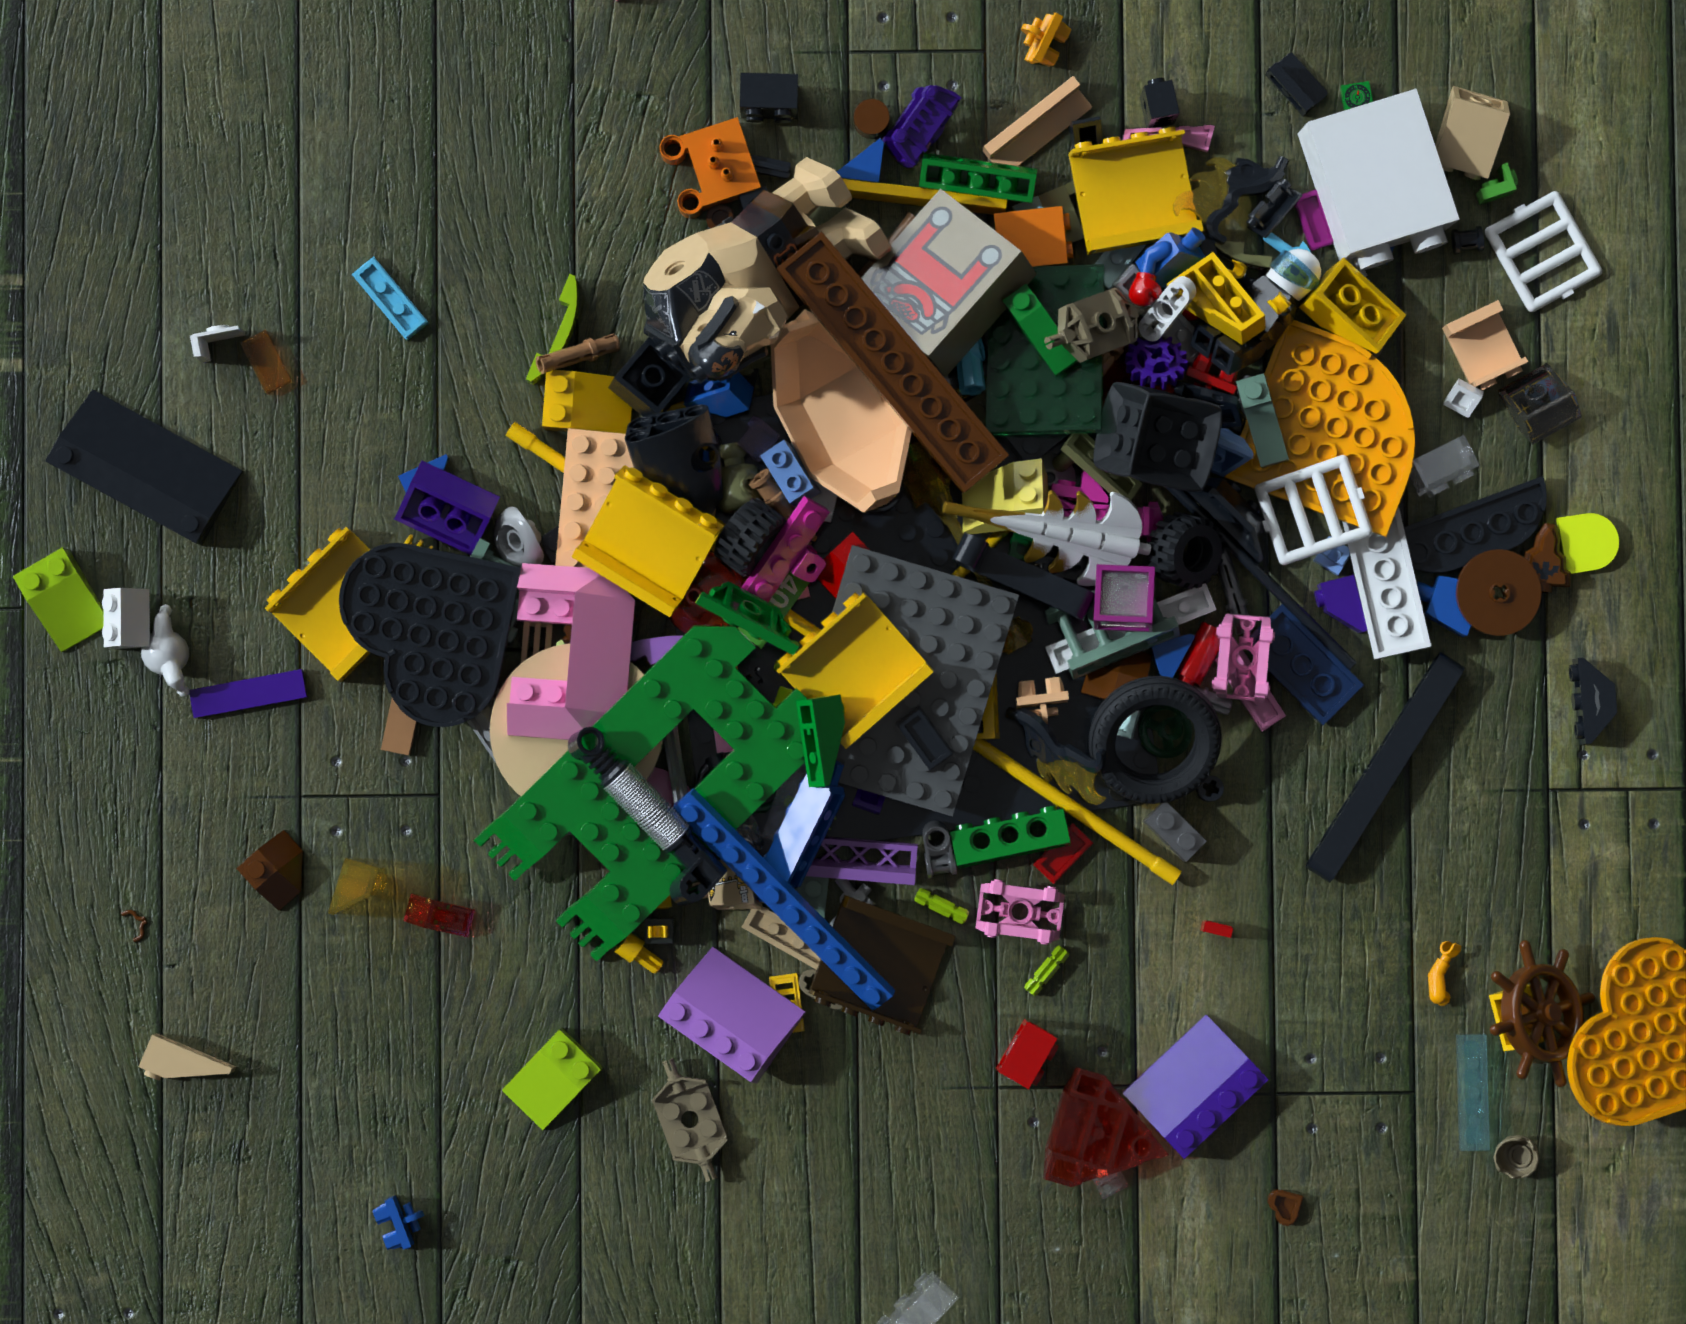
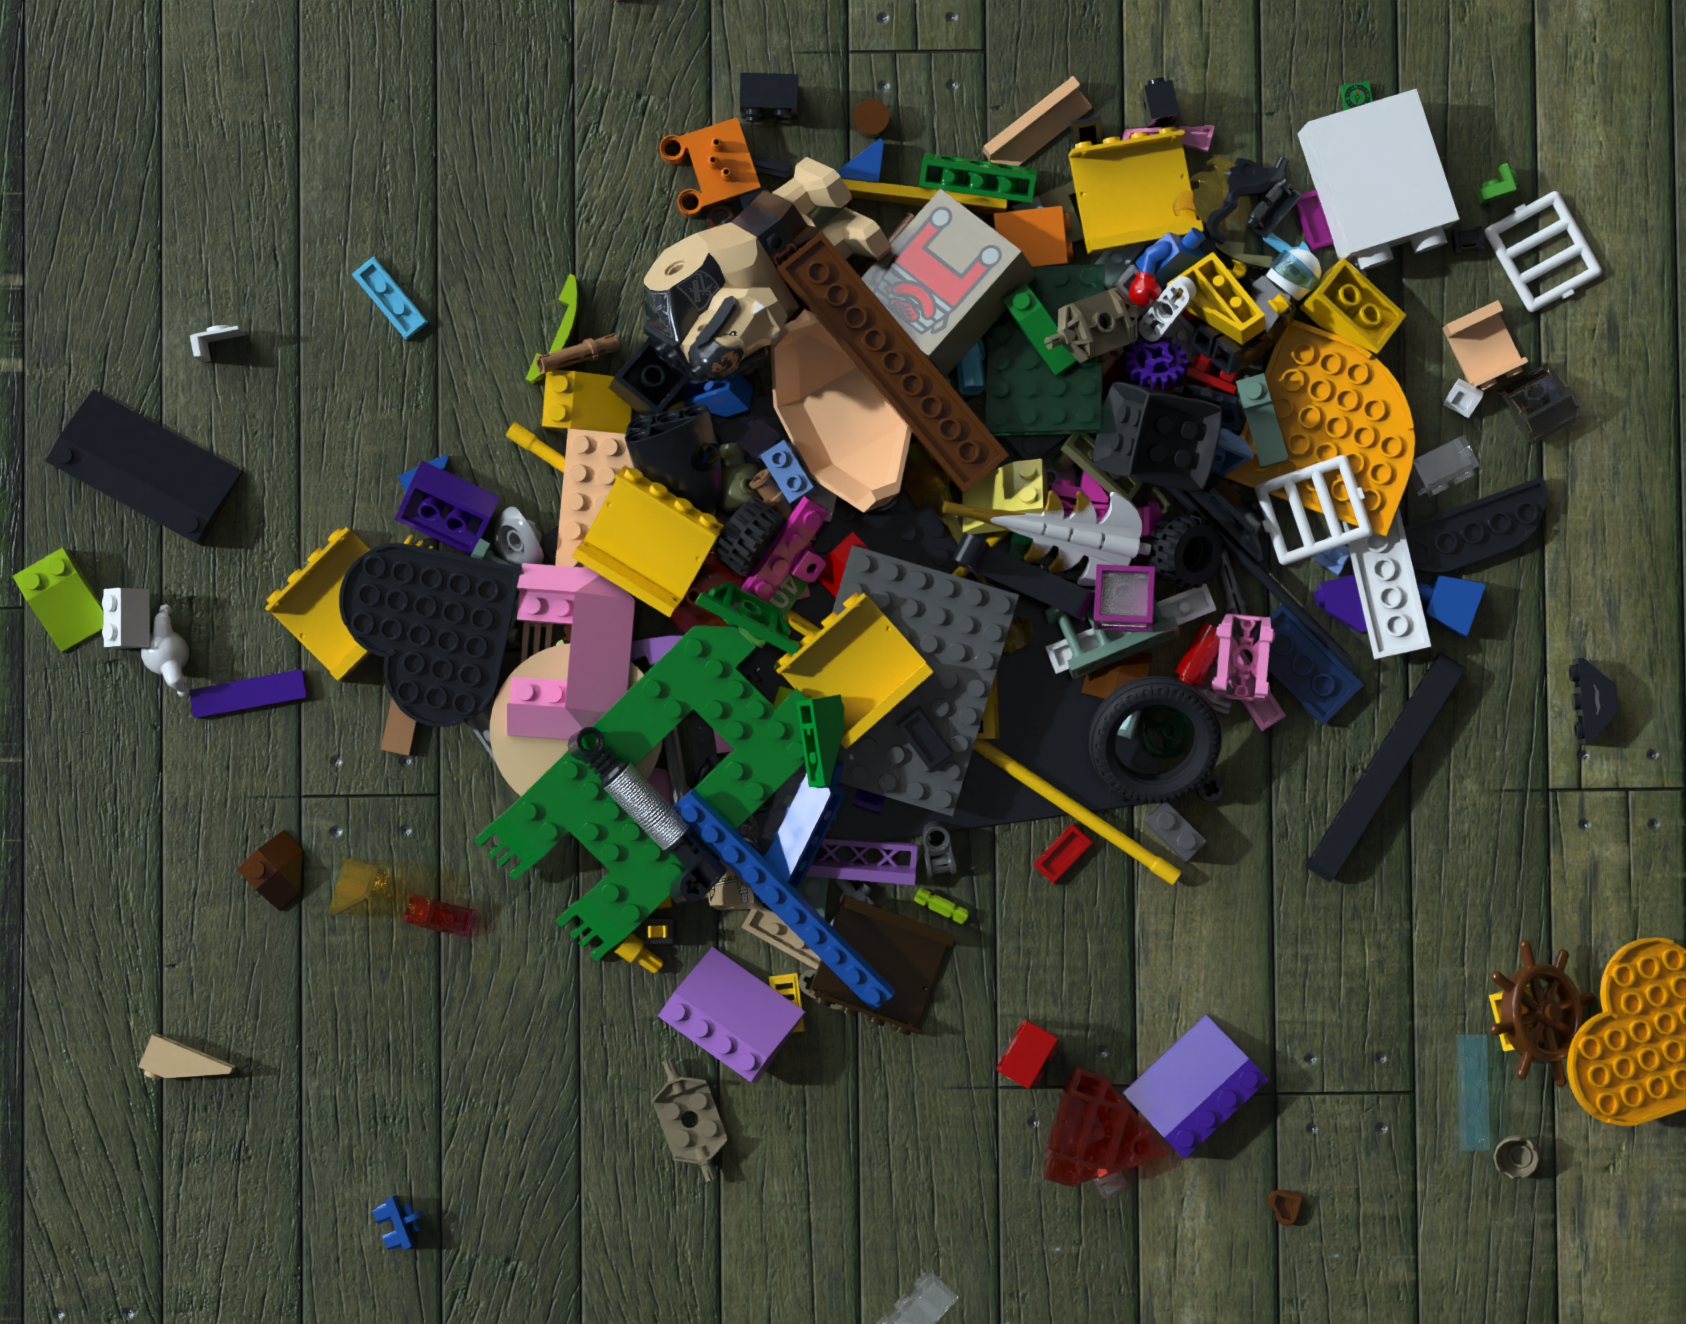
reddish brown piece [121,910,147,943] -> none
clear orange tile [240,330,292,394] -> none
lime slope [502,1028,603,1130] -> none
dark purple piece [882,85,962,168] -> none
green brick [950,806,1071,869] -> none
bright pink piece [976,879,1065,945] -> none
piece [1006,707,1106,805] -> none
light nougat hips [1015,677,1069,725] -> none
light orange hips [1021,13,1071,66] -> none
lime axle [1024,945,1069,996] -> none
blue slope [1149,634,1195,678] -> none
red tile [1200,920,1233,938] -> none
black panel [1265,52,1328,116] -> none
light orange arm [1428,941,1462,1006] -> none
tan slope [1435,86,1510,180] -> none
reddish brown piece [1456,549,1541,636] -> none
reddish brown rock [1524,523,1571,594] -> none
neon yellow tile [1556,513,1619,574] -> none

